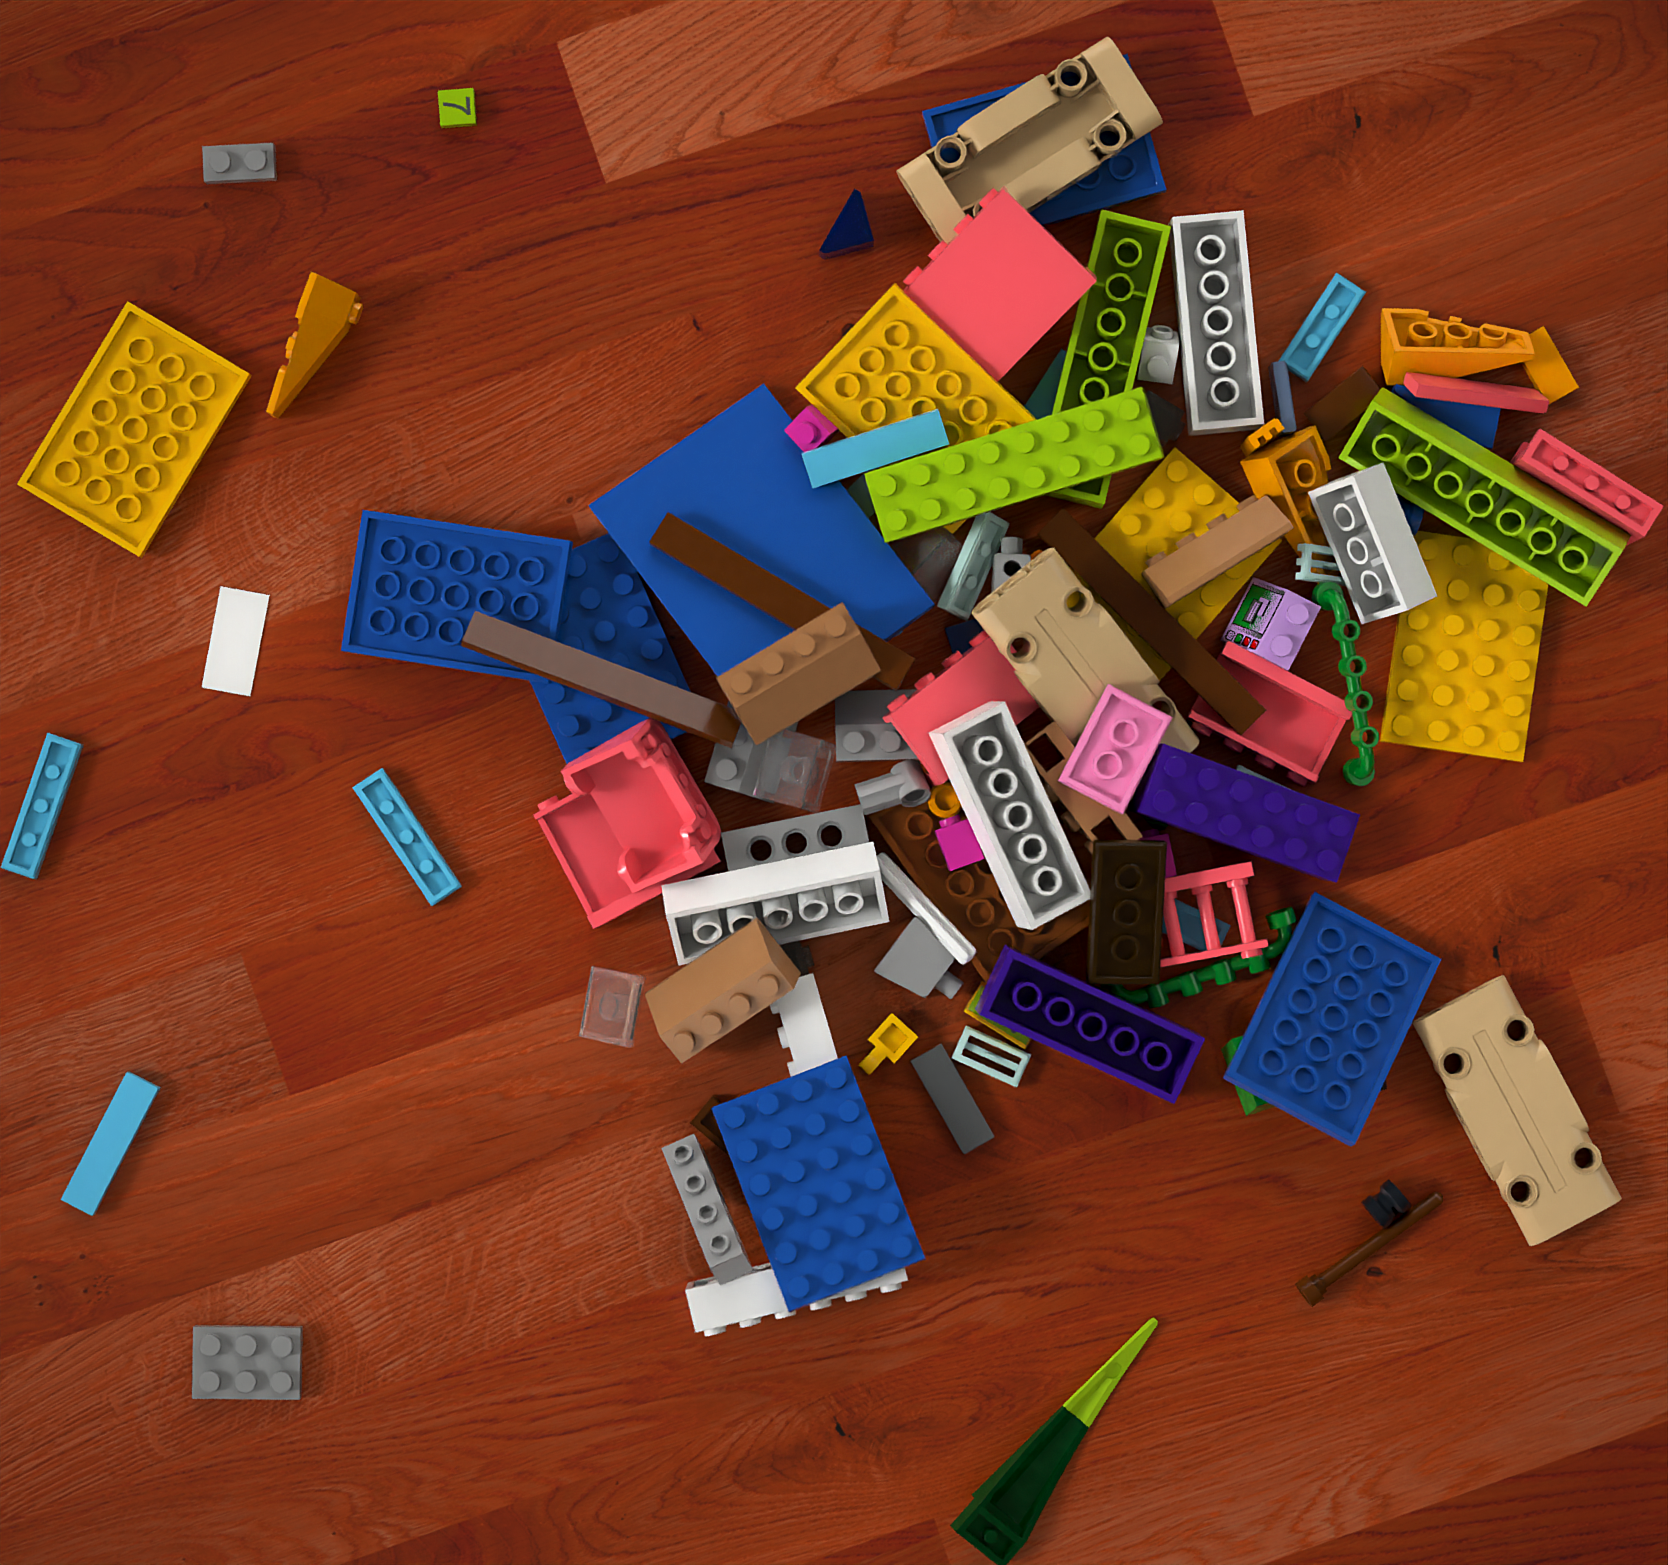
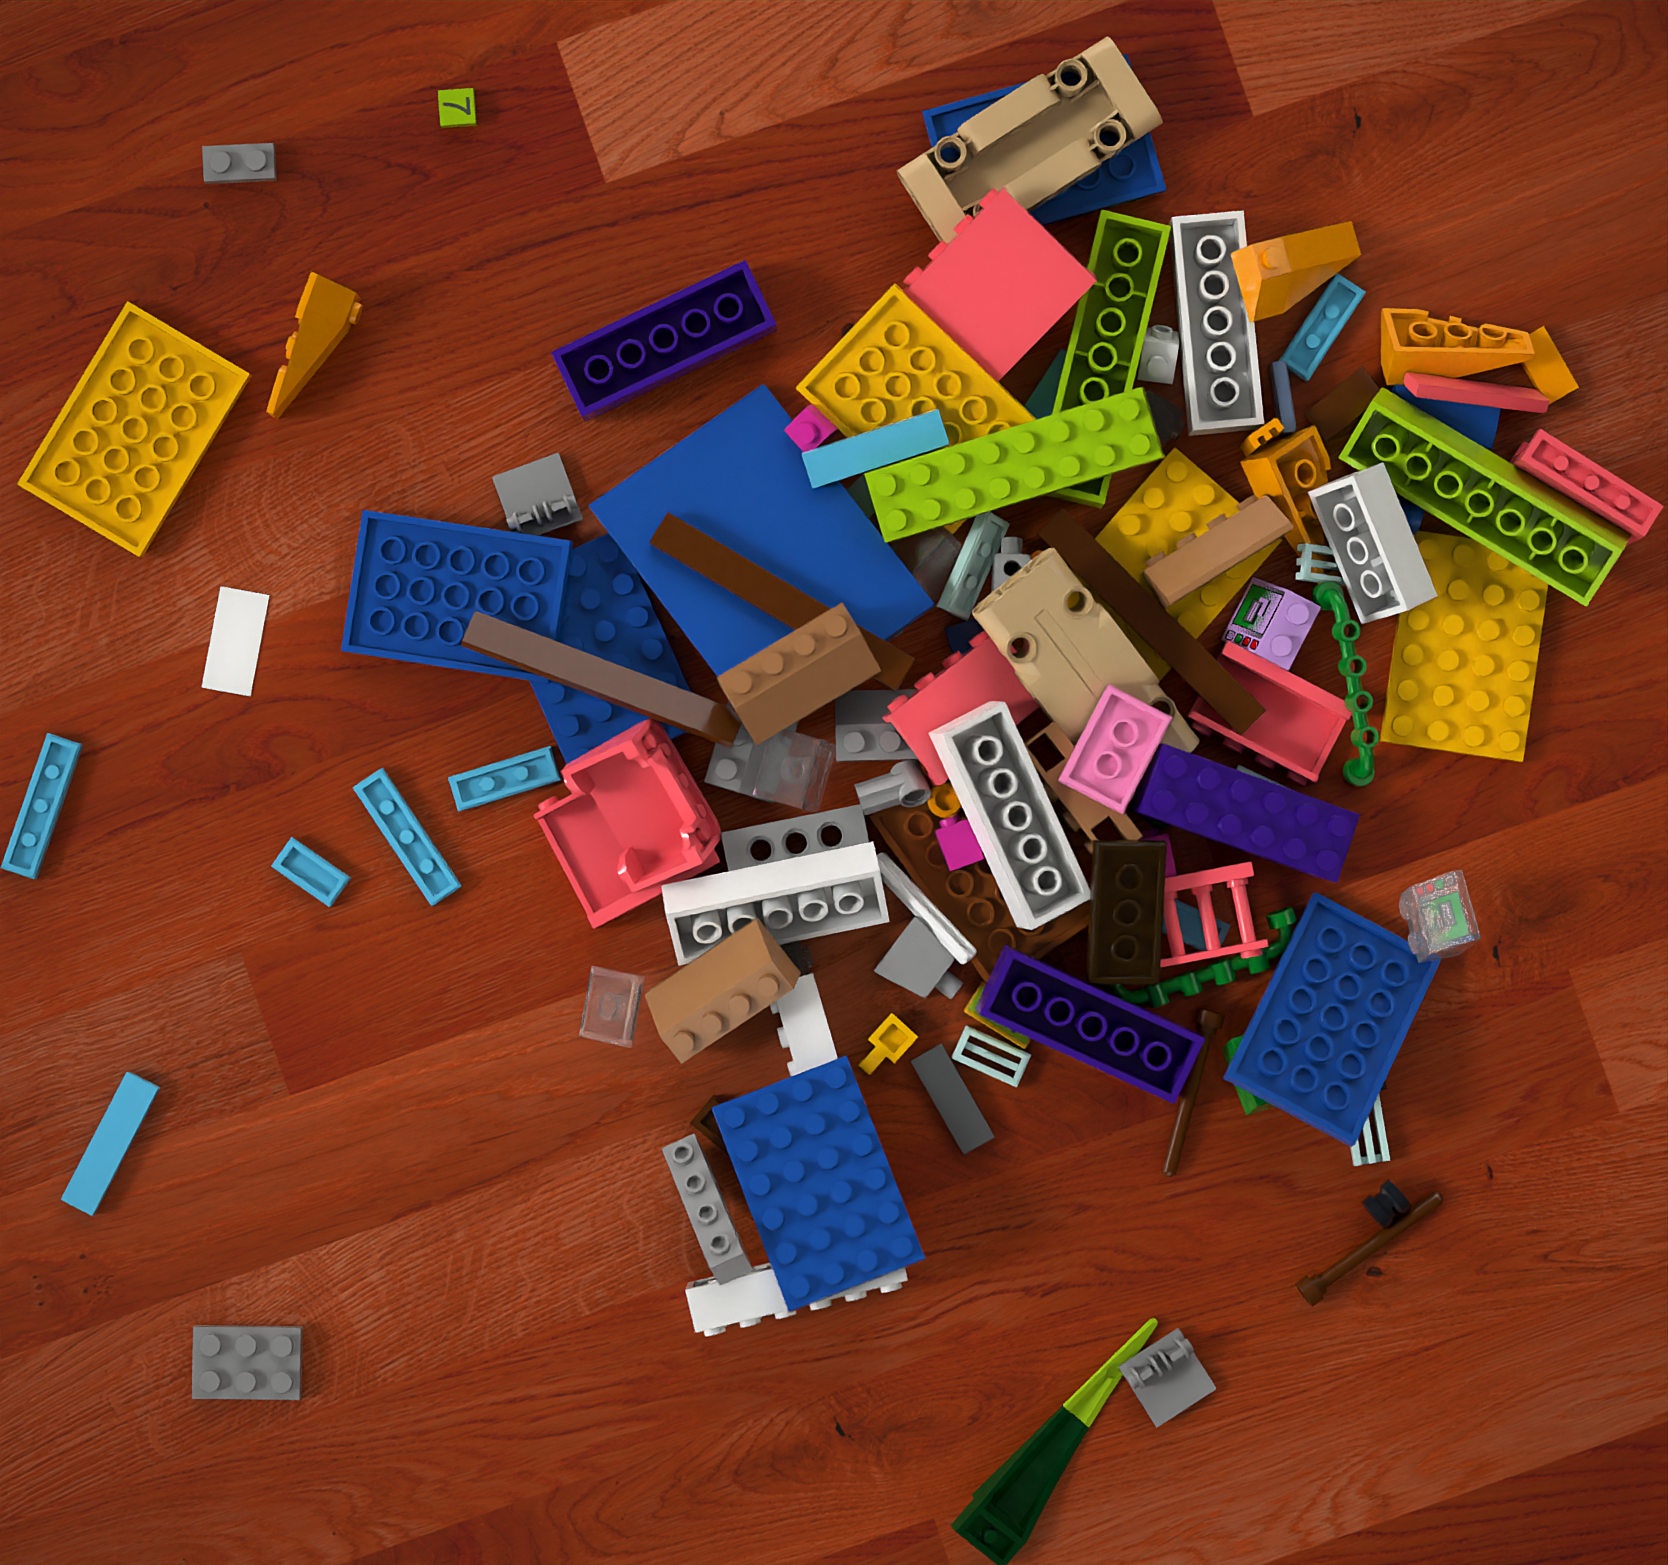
clear blue slope [819,188,874,260] -> none
tan panel [1412,975,1622,1246] -> none
none -> medium azure tile [271,837,351,907]
none -> medium azure tile [448,746,561,812]
none -> light grey hinge [492,452,583,536]
none -> dark purple brick [551,260,777,422]
none -> light grey hinge [1118,1328,1217,1428]
none -> reddish brown piece [1162,1008,1225,1177]
none -> light orange wedge [1230,221,1361,323]
none -> light aqua tile [1350,1094,1390,1166]
none -> clear slope [1399,869,1481,963]

